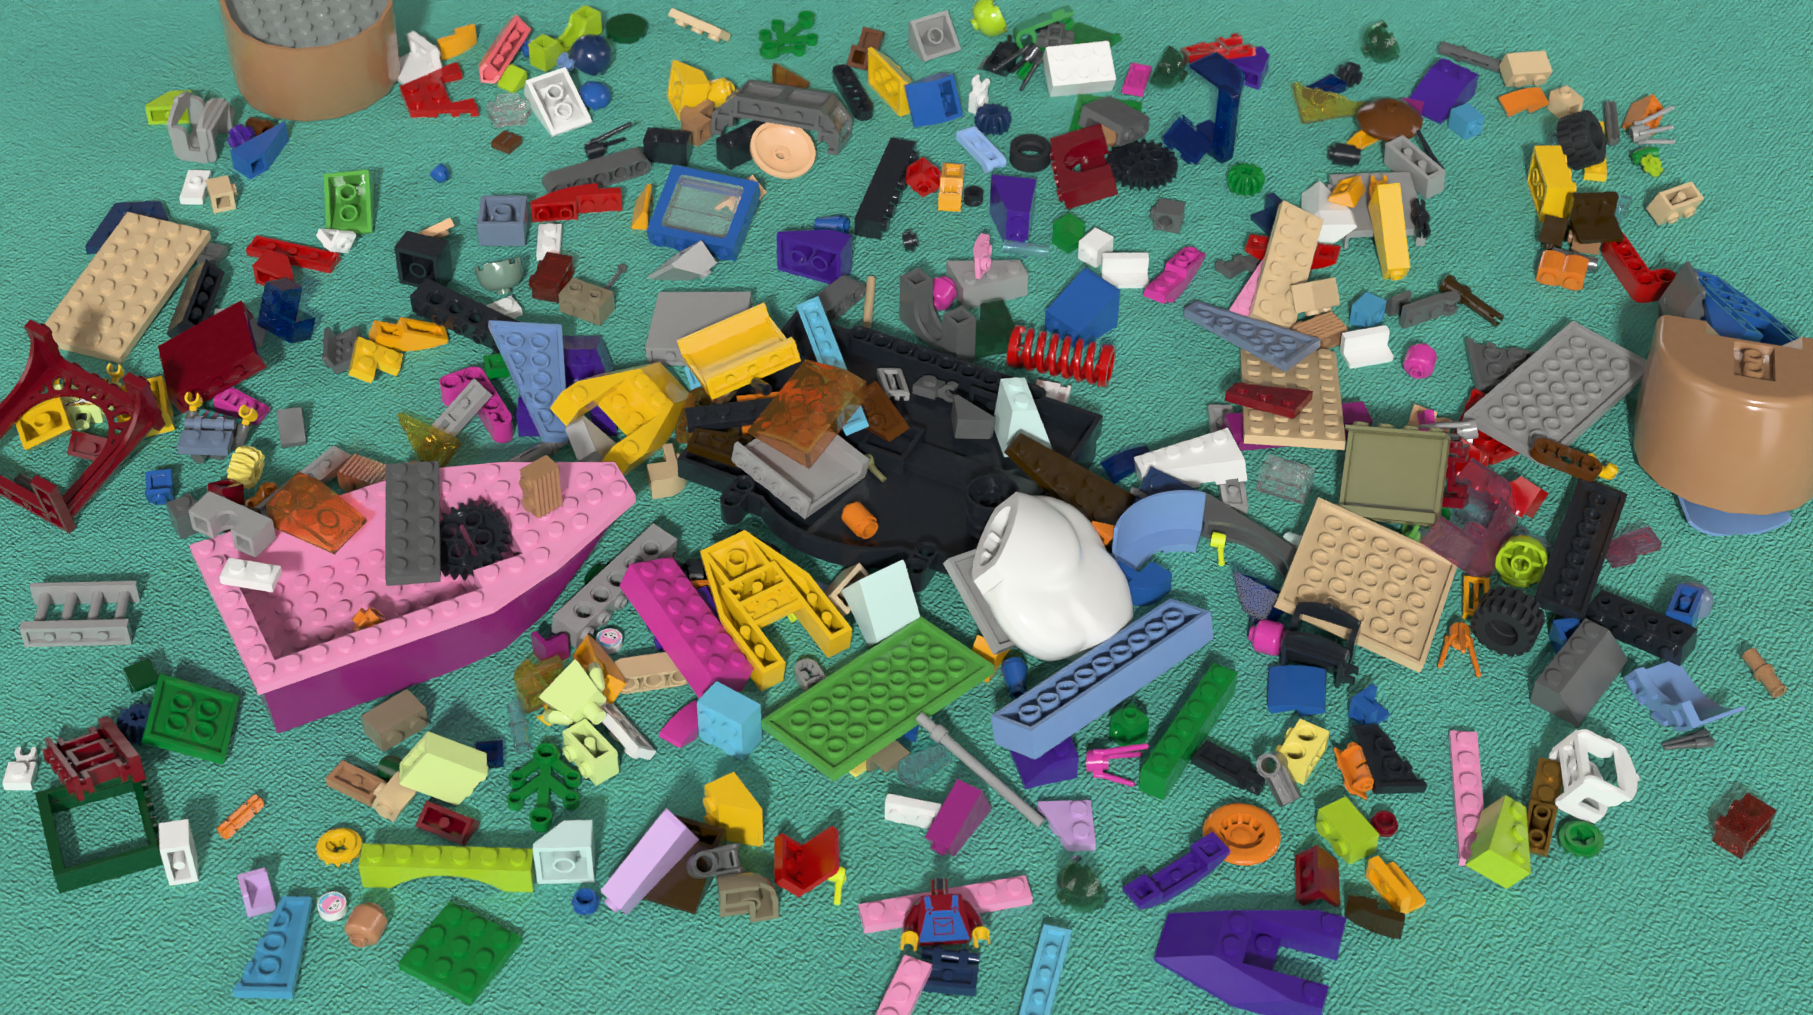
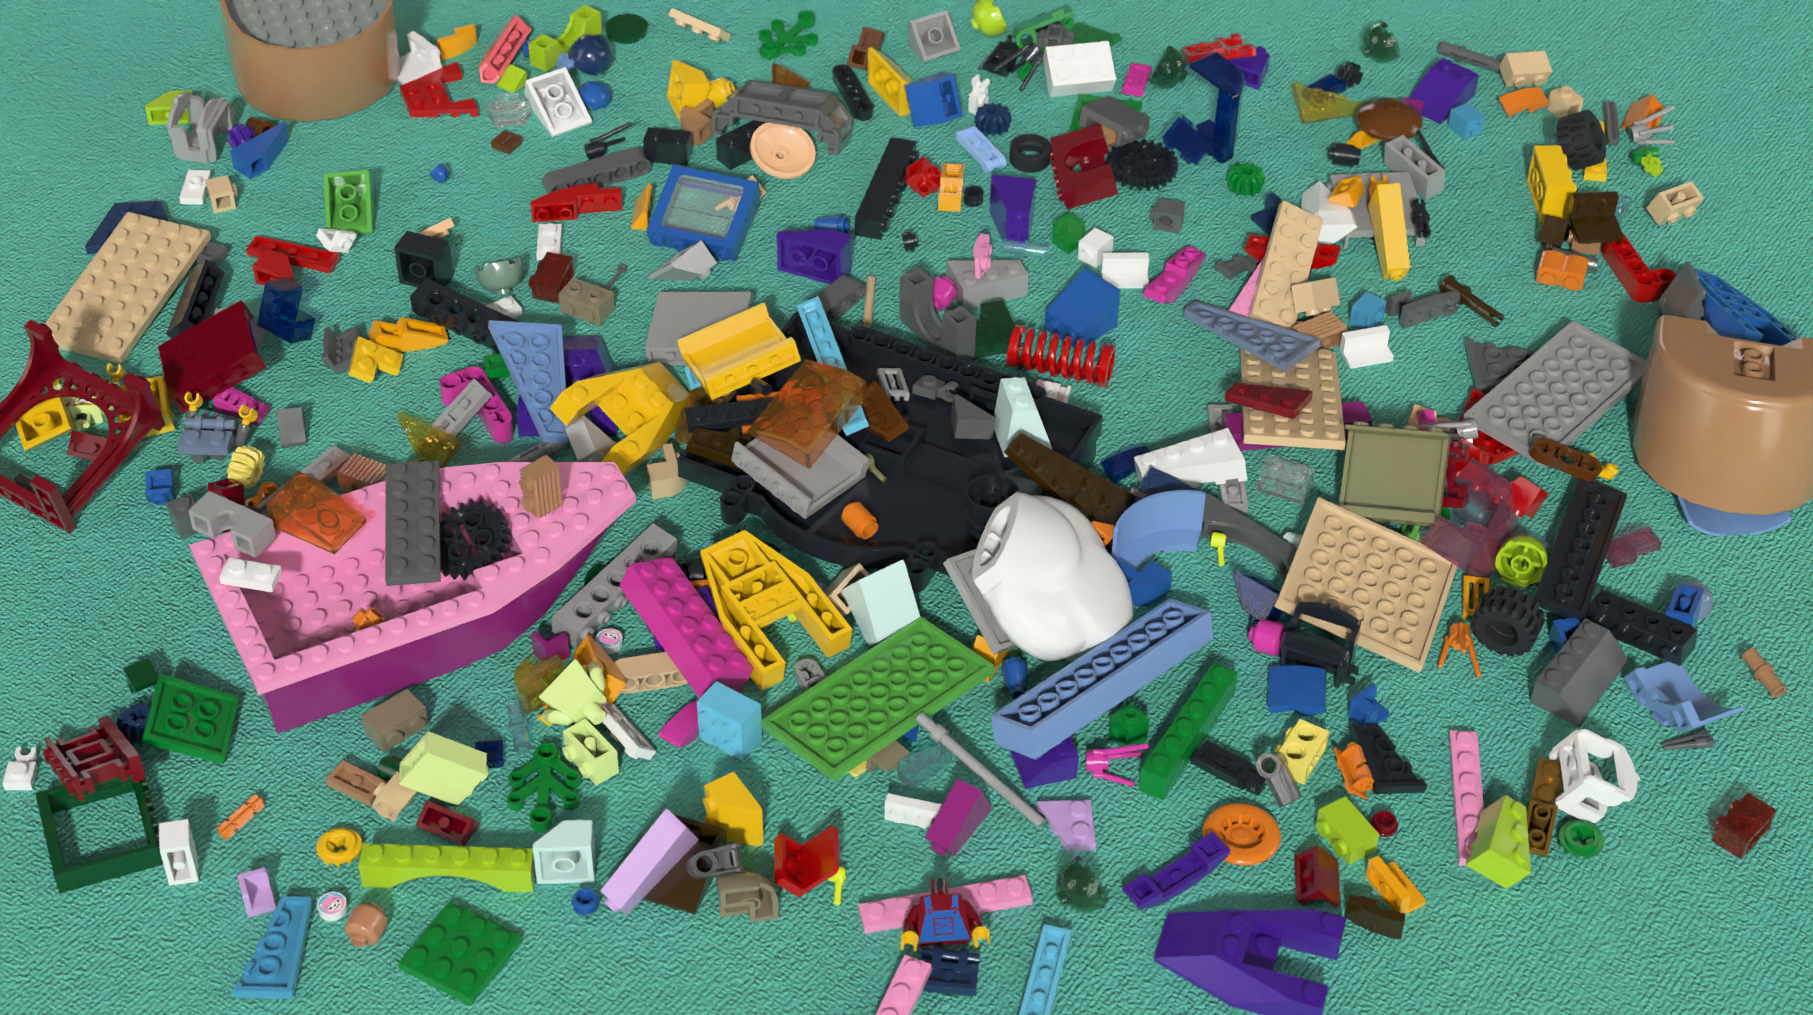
light grey fence [19,581,141,647] -> none
sand blue brick [477,196,529,246] -> none
dark pink head [1403,343,1437,379] -> none

